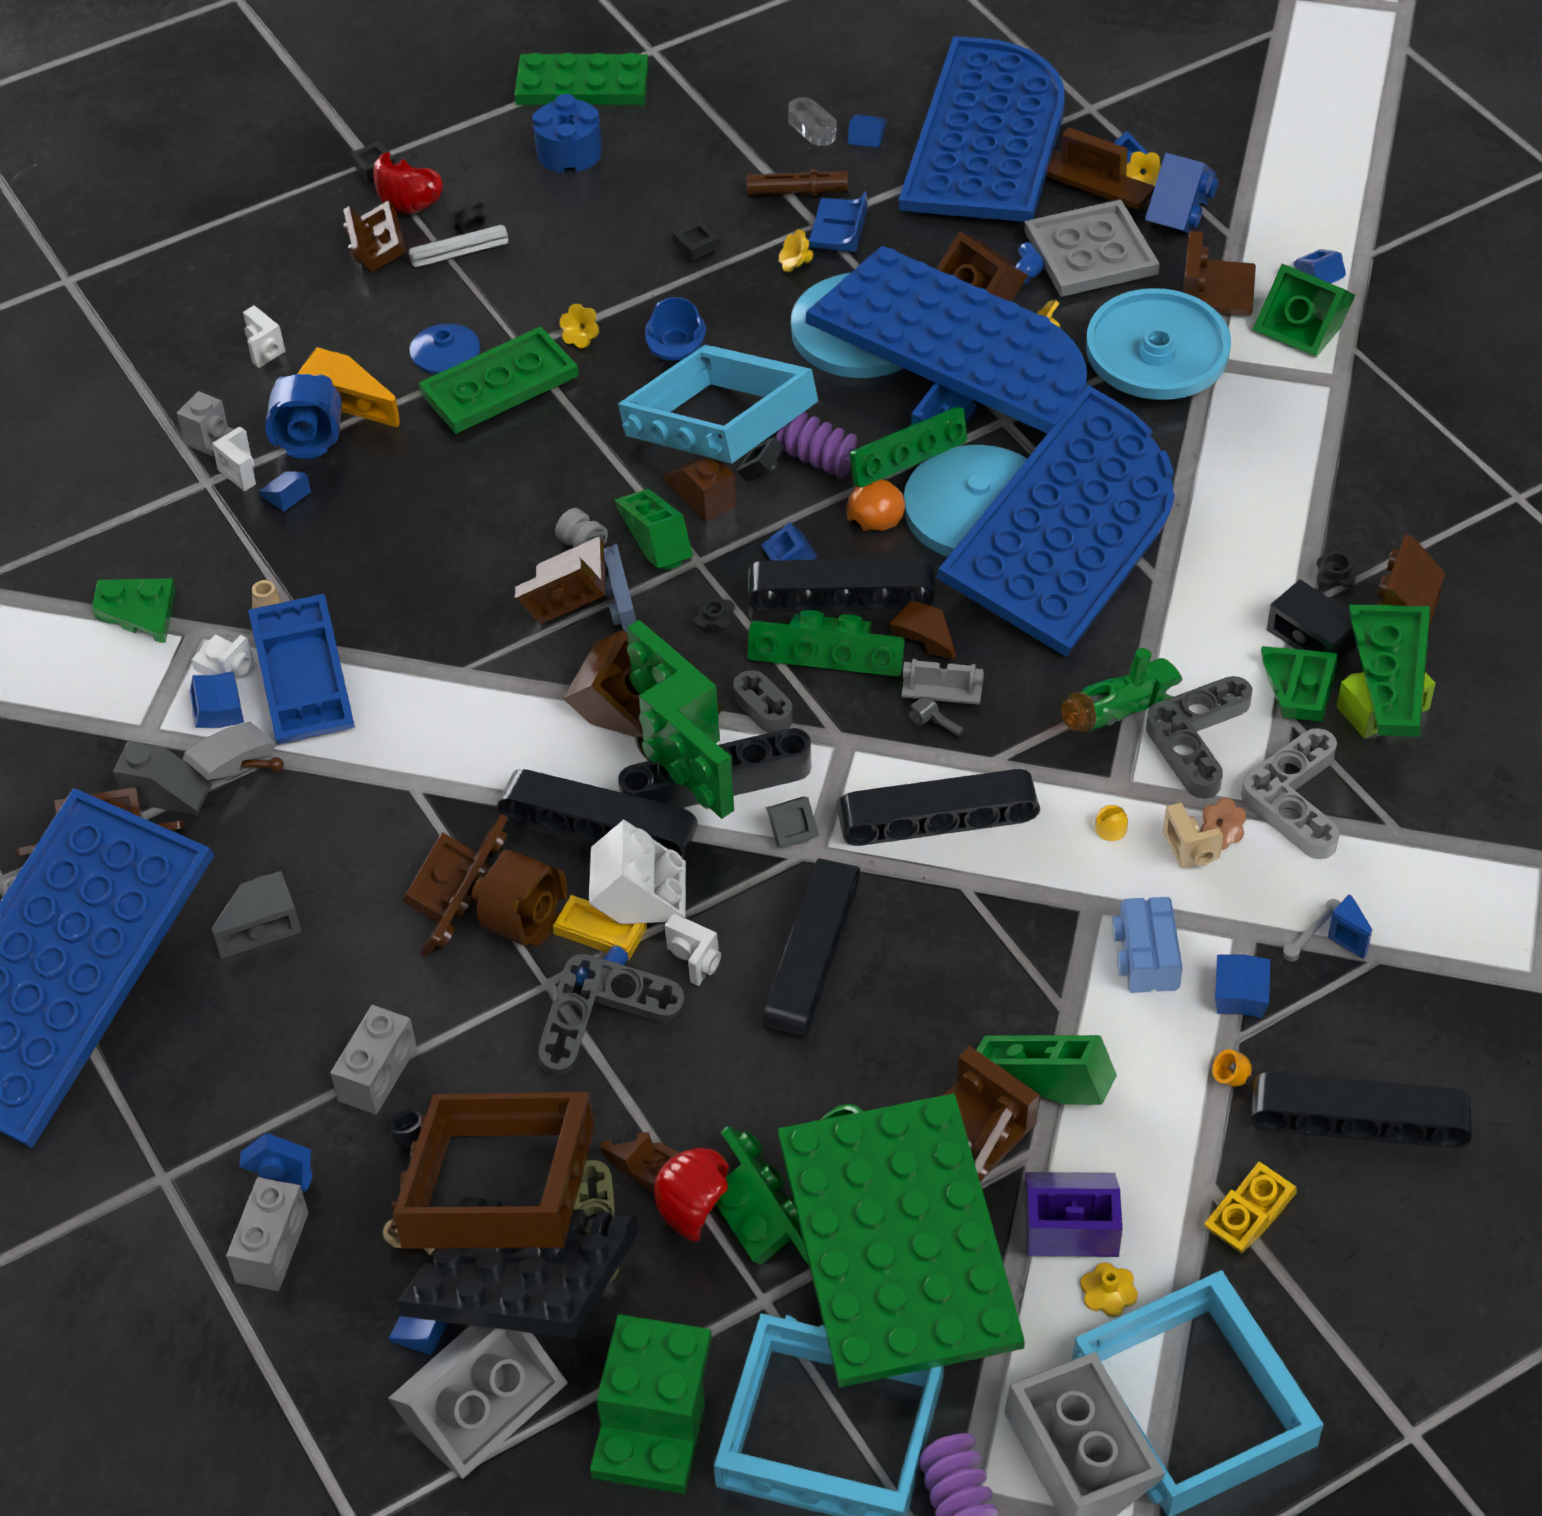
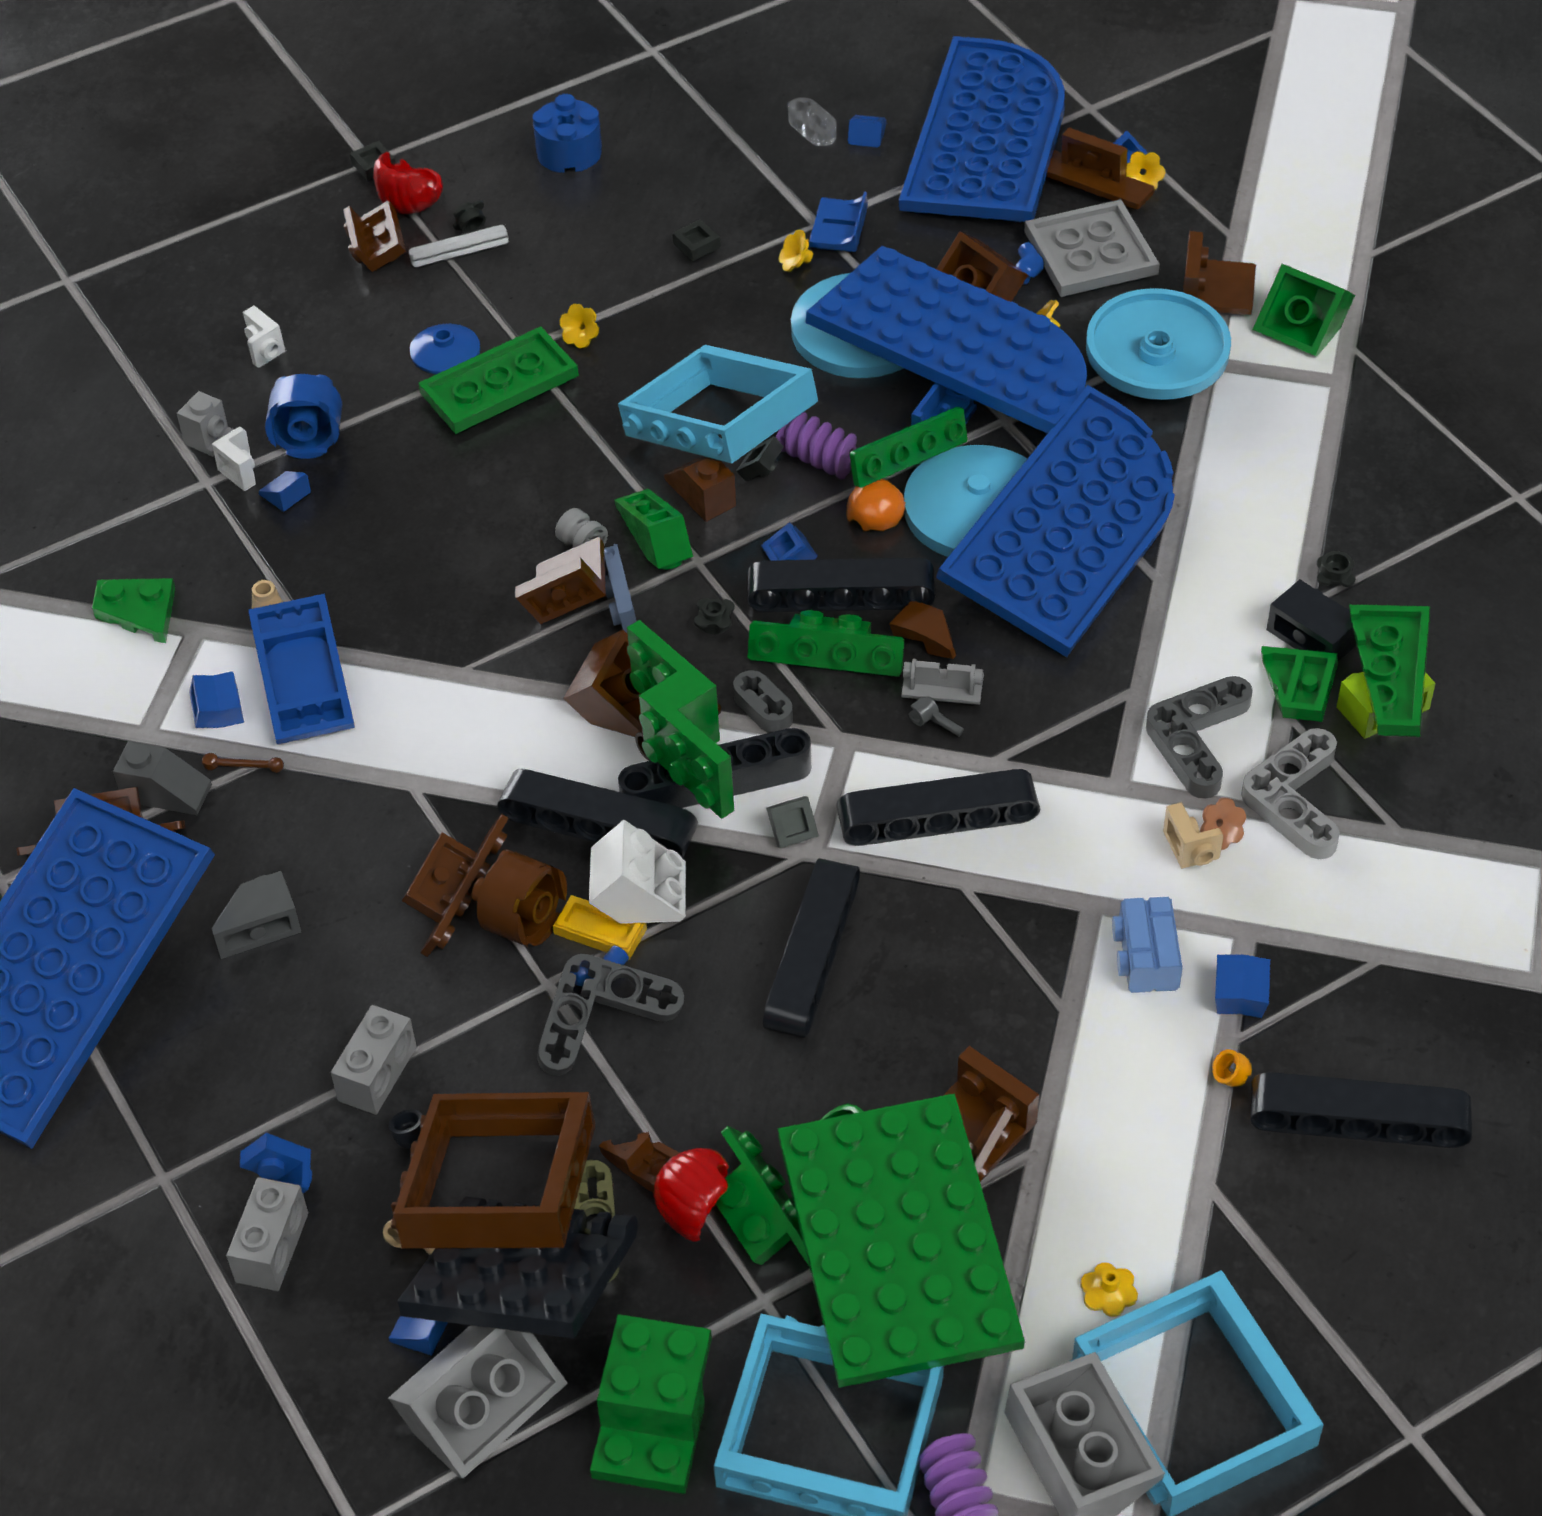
light grey slope [183,722,276,780] -> none
white bracket [191,635,254,681] -> none
light orange slope [297,347,400,427] -> none
green plate [515,53,649,105] -> none
blue piece [645,297,706,361] -> none
white bracket [664,913,721,986] -> none
reddish brown pin [747,169,848,196] -> none
green slope [977,1035,1117,1105] -> none
dark purple slope [1024,1172,1123,1257] -> none
green piece [1061,648,1182,732] -> none
yellow hinge [1095,805,1128,841] -> none
blue brick [1145,153,1219,234] -> none
yellow slope [1204,1162,1297,1253] -> none
light grey hinge [1283,899,1341,962] -> none
blue slope [1293,249,1346,283] -> none
blue slope [1328,894,1373,959] -> none
reddish brown slope [1376,534,1445,628] -> none

